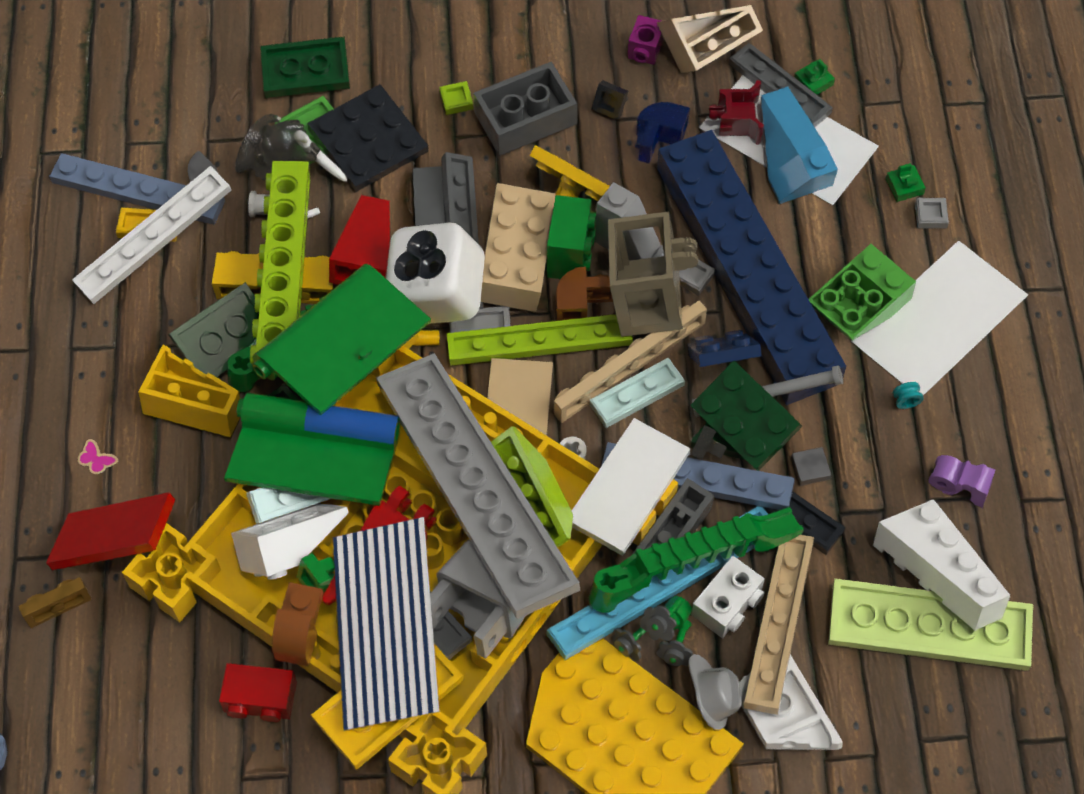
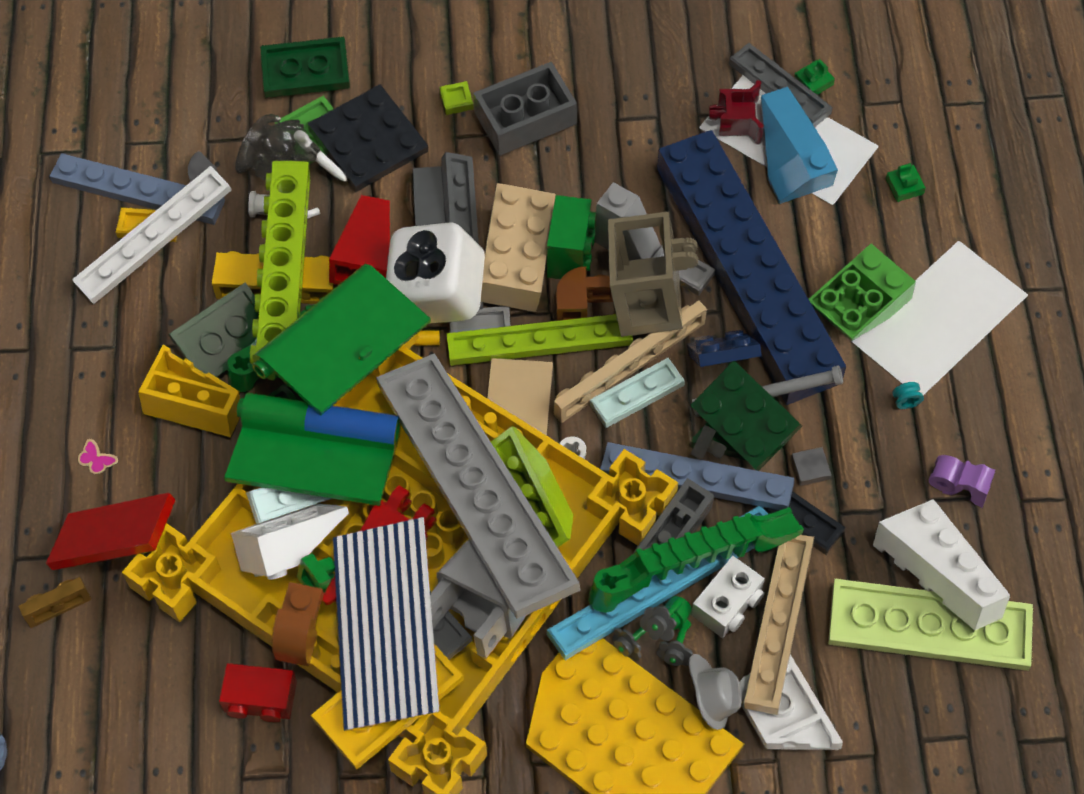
yellow plate [529,145,610,201] -> none
white tile [572,418,690,556] -> none
black tile [592,80,629,120] -> none
magenta brick [628,15,664,65] -> none
clear blue brick [635,102,690,164] -> none
tan wedge [657,5,763,73] -> none
light grey tile [915,198,949,229] -> none

